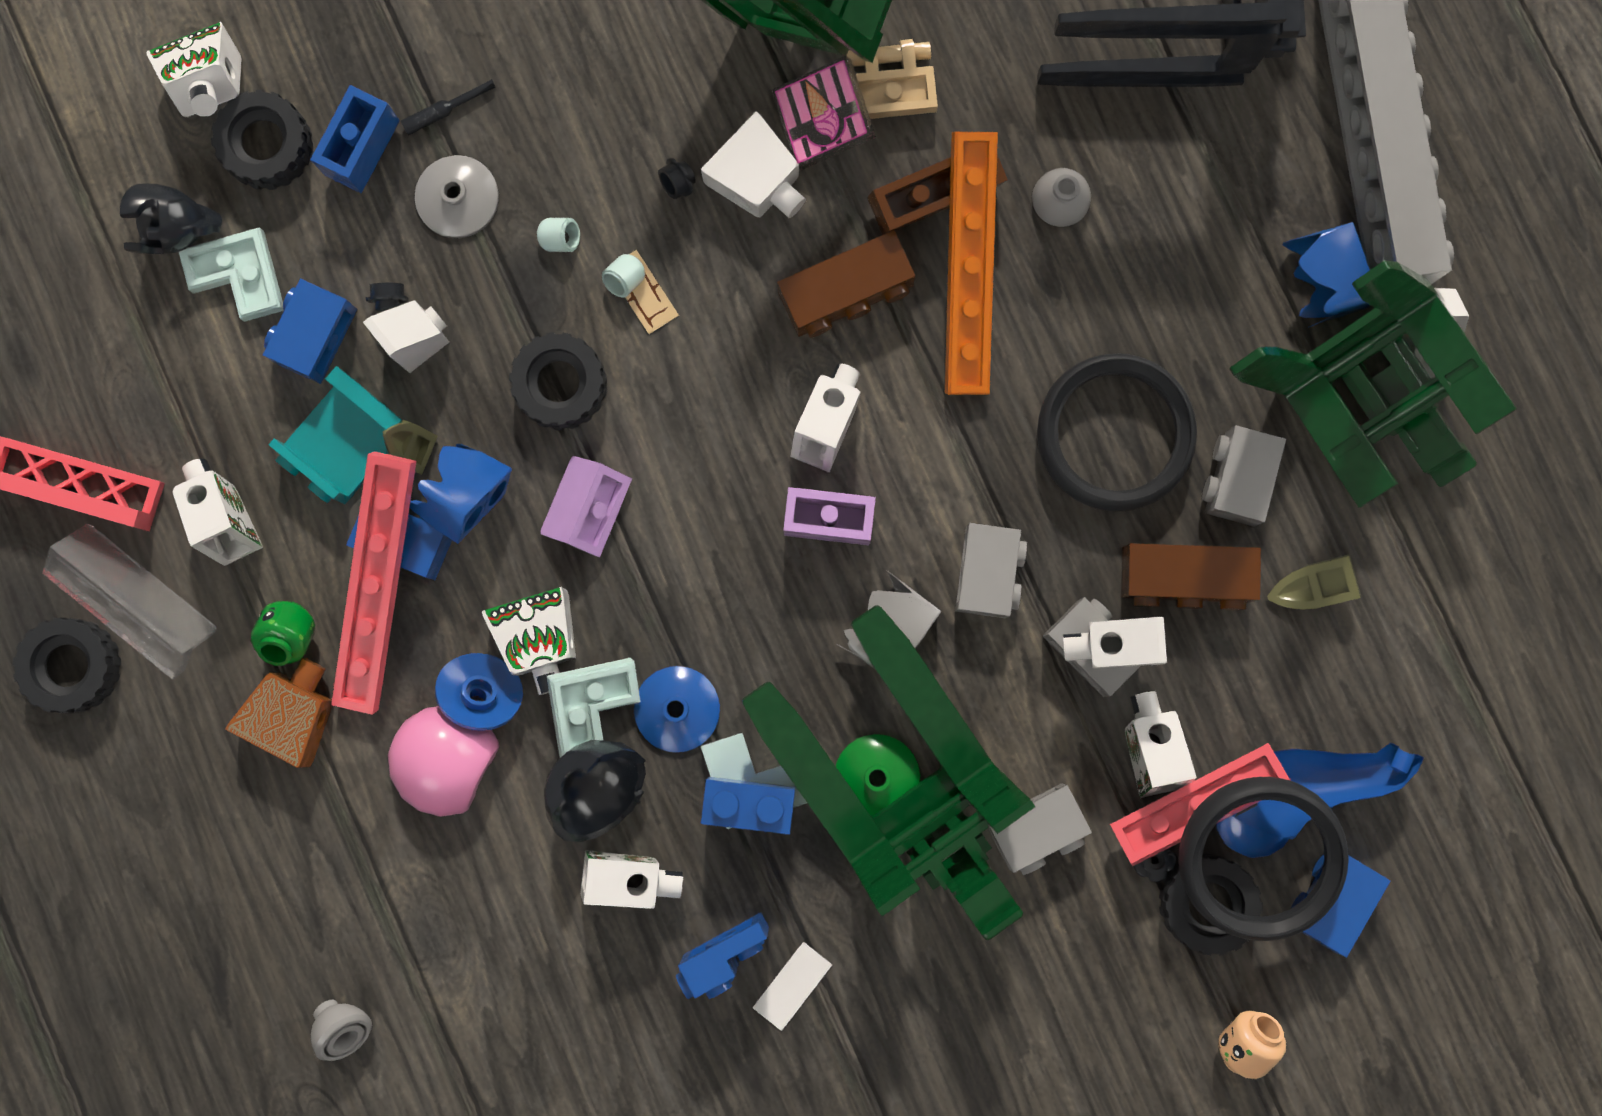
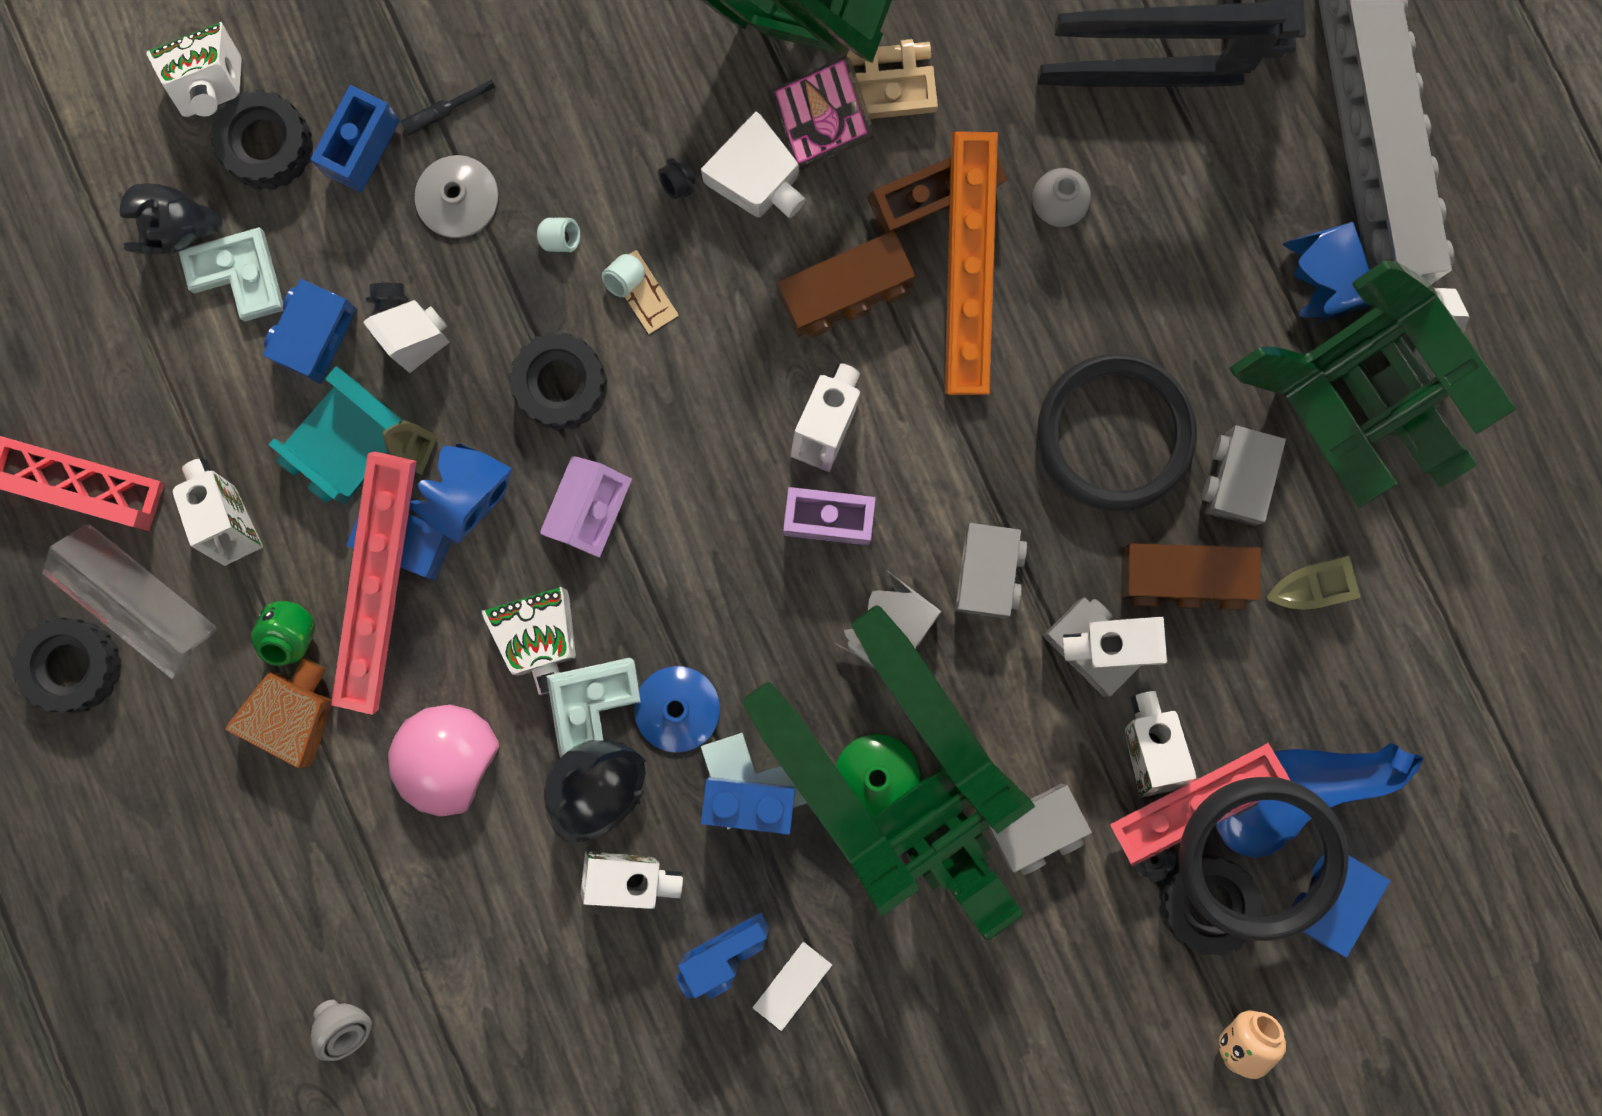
blue dish [435,653,523,731] -> none

